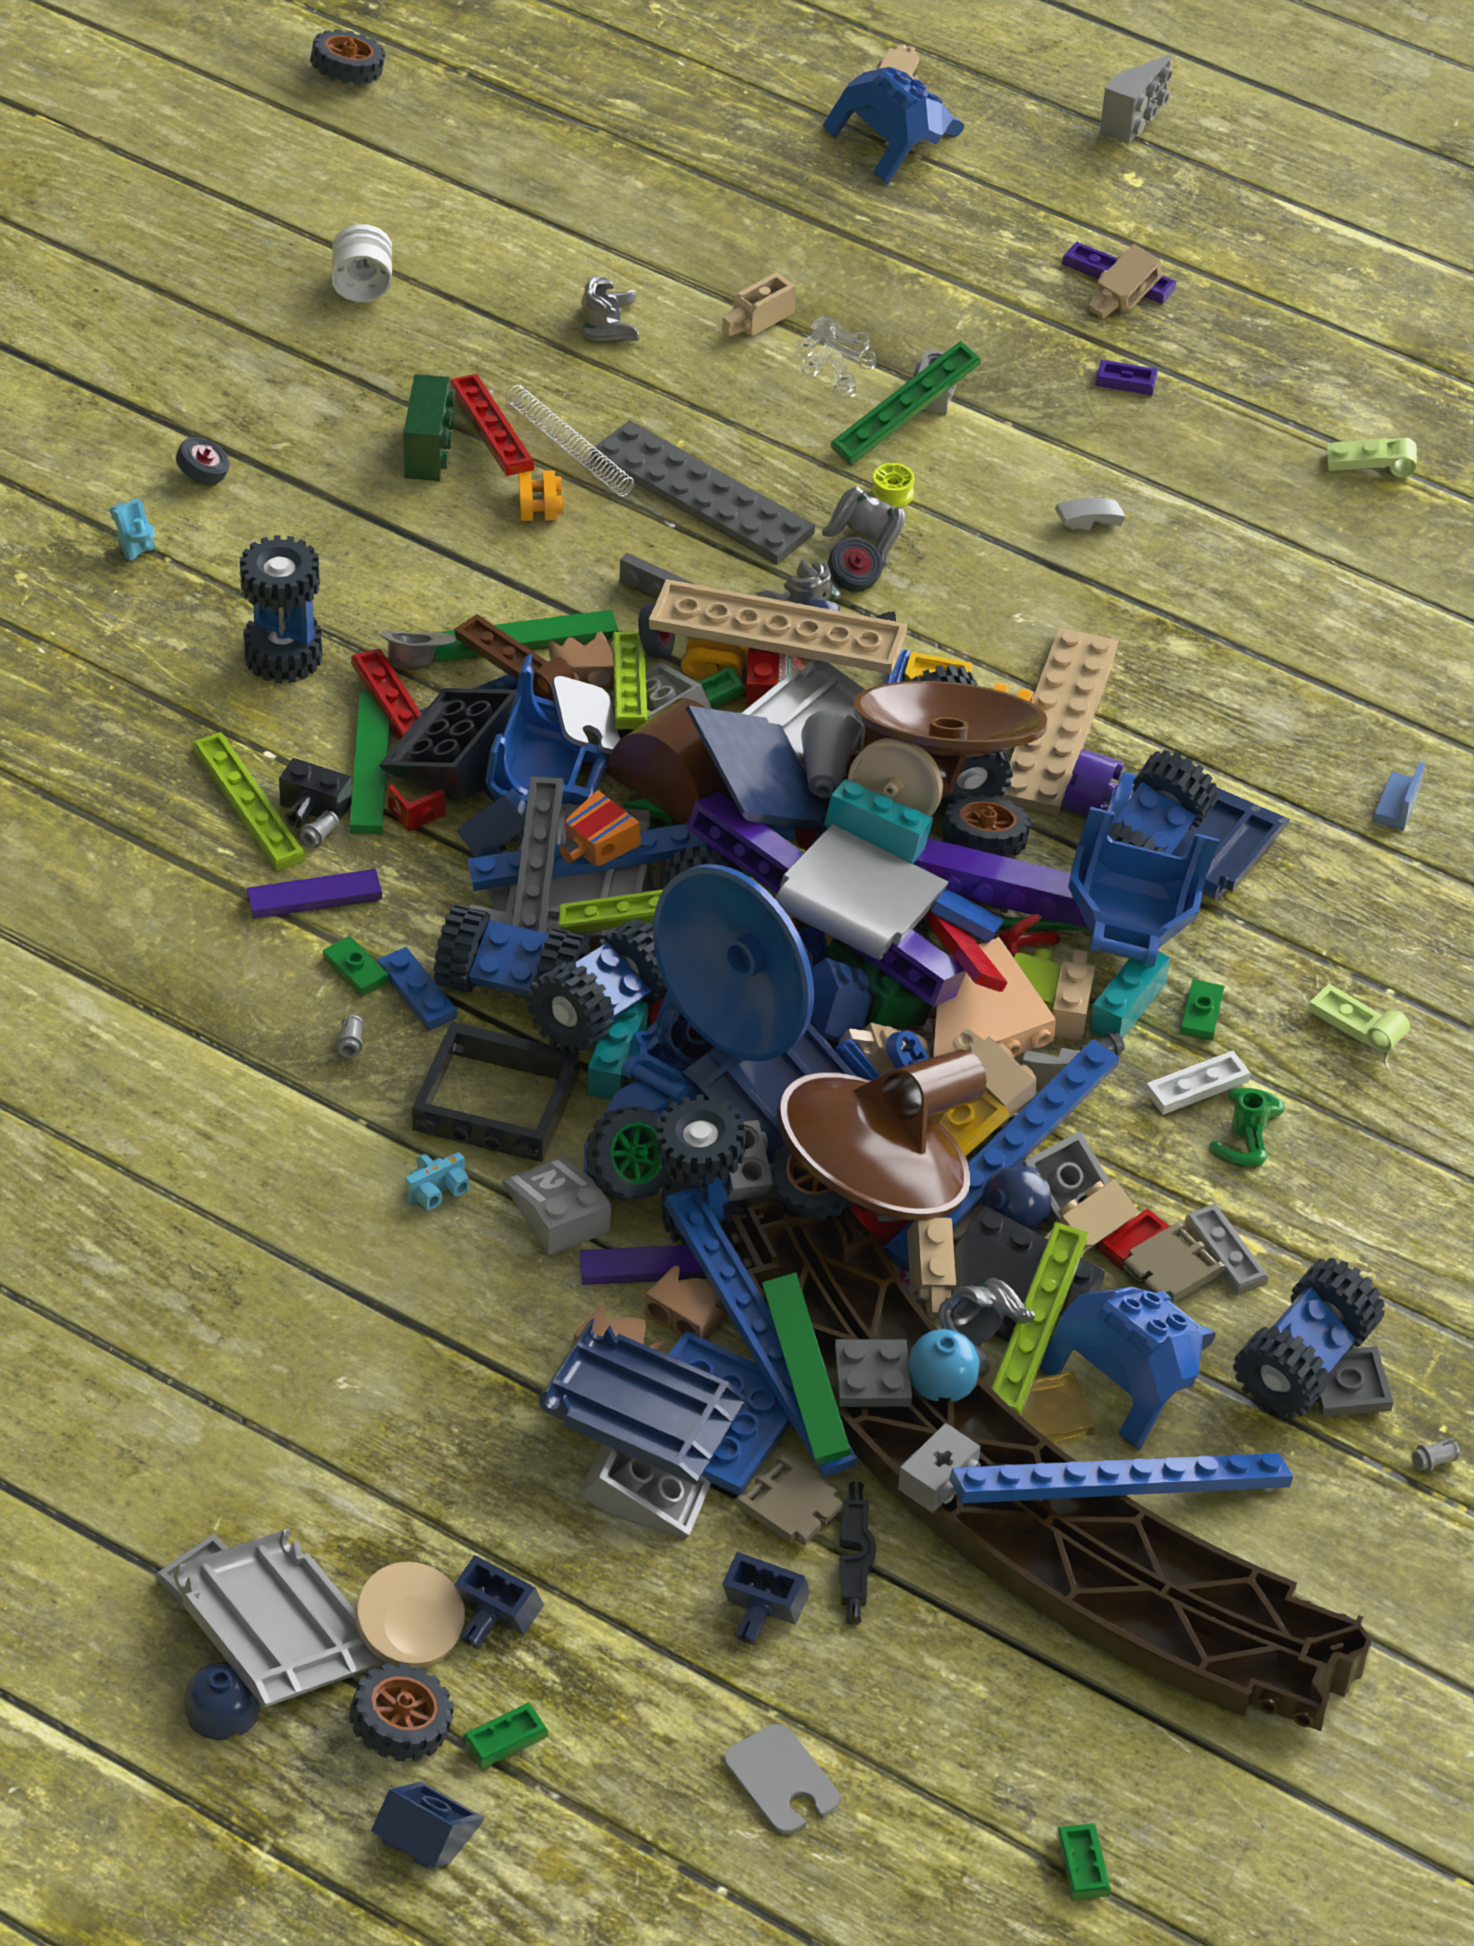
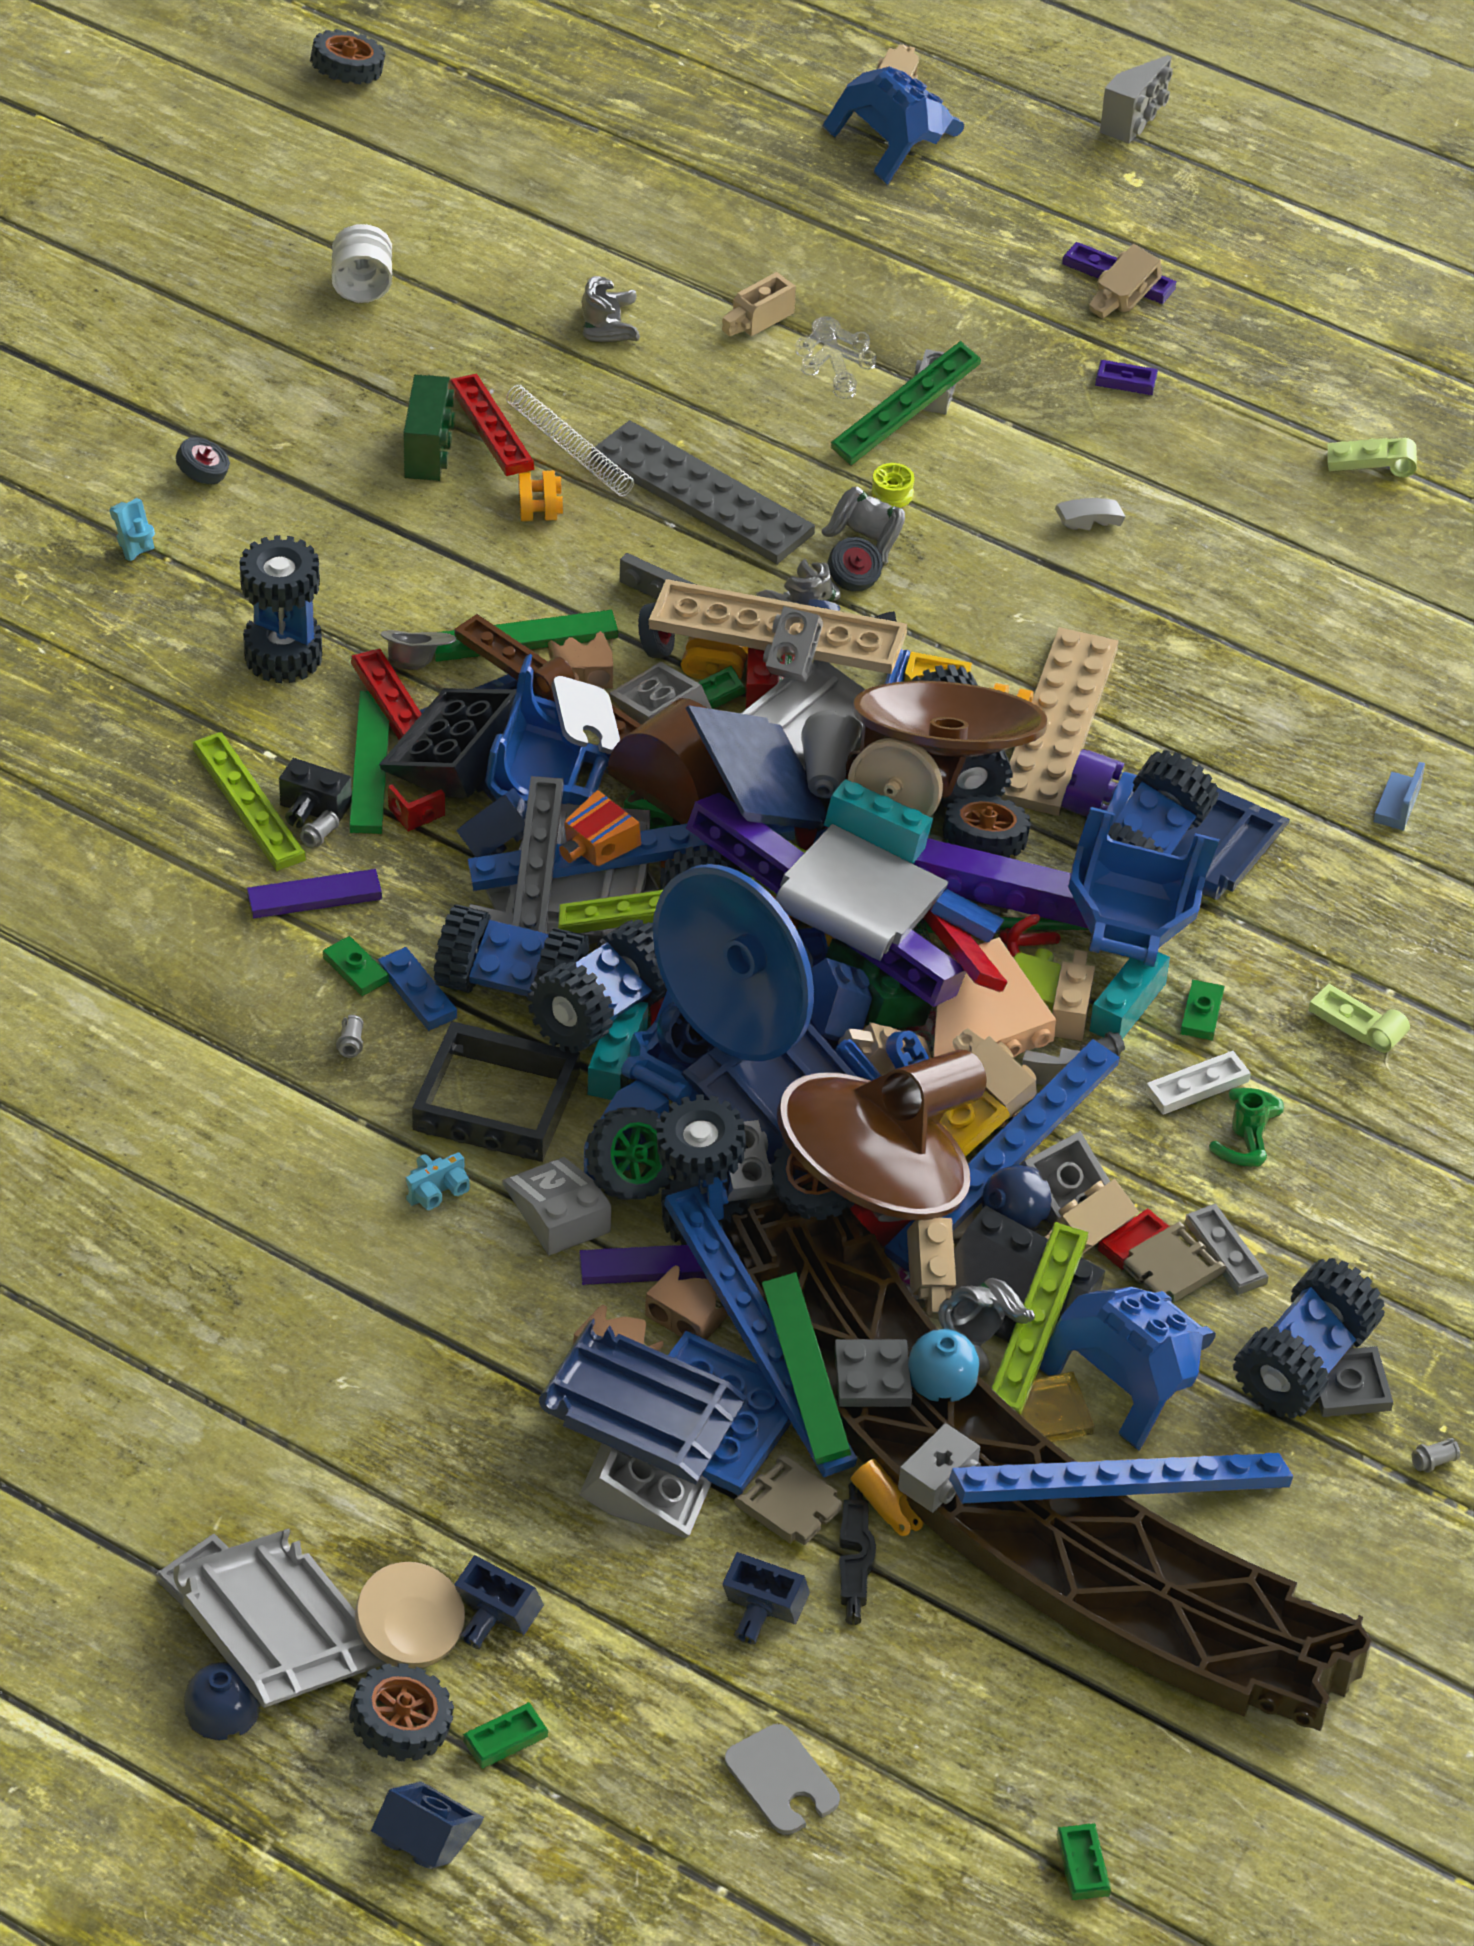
lime tile [613,632,648,729] -> none
none -> light grey brick [763,606,824,682]
none -> light orange piece [850,1459,924,1536]

